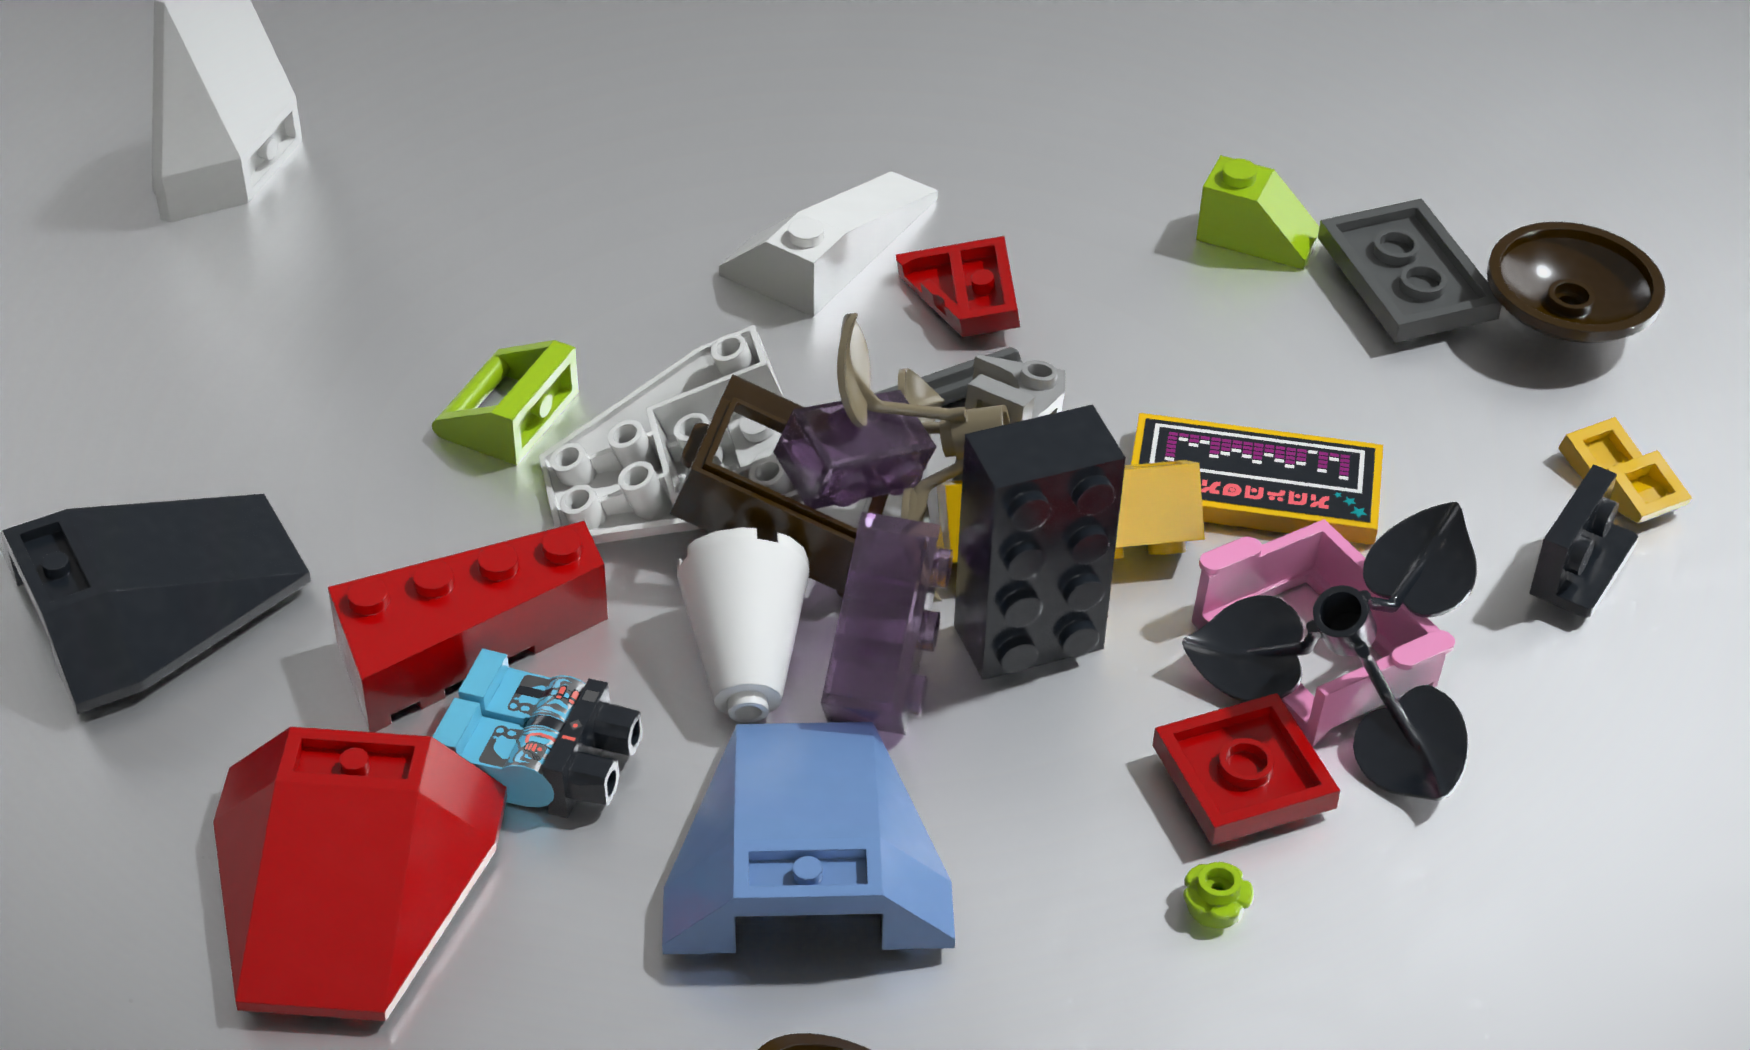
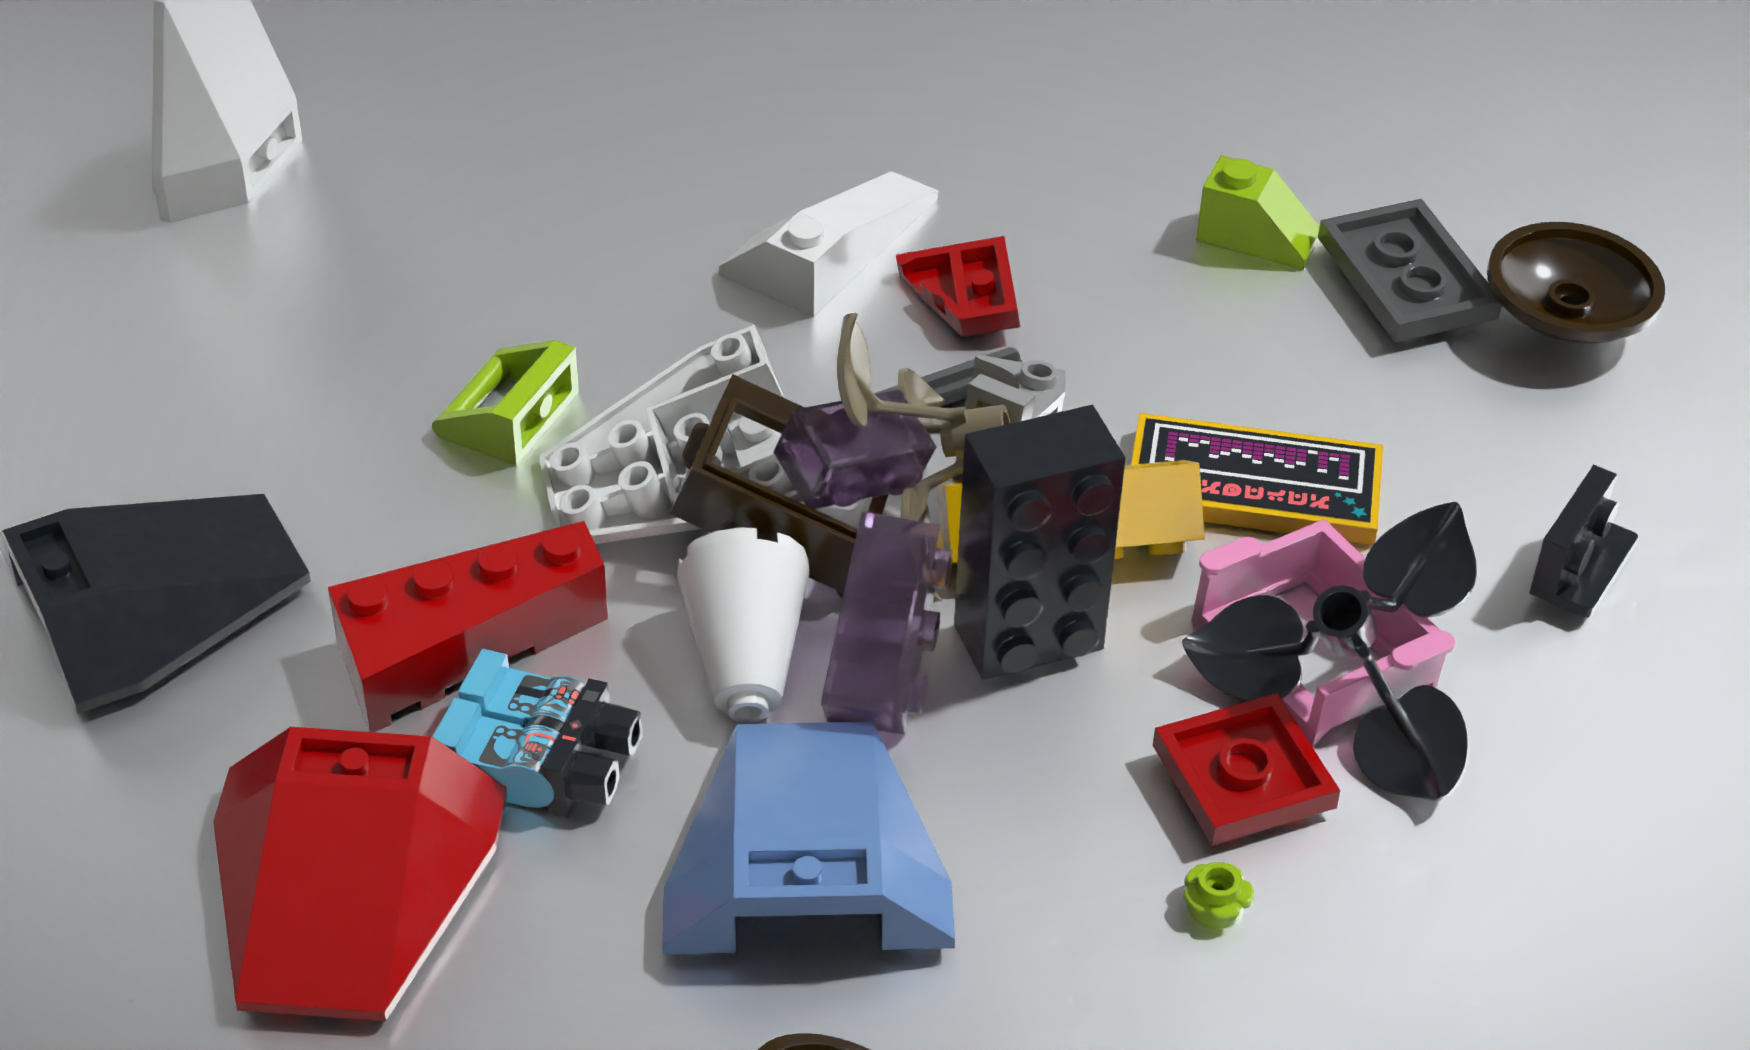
yellow slope [1558,417,1692,523] -> none

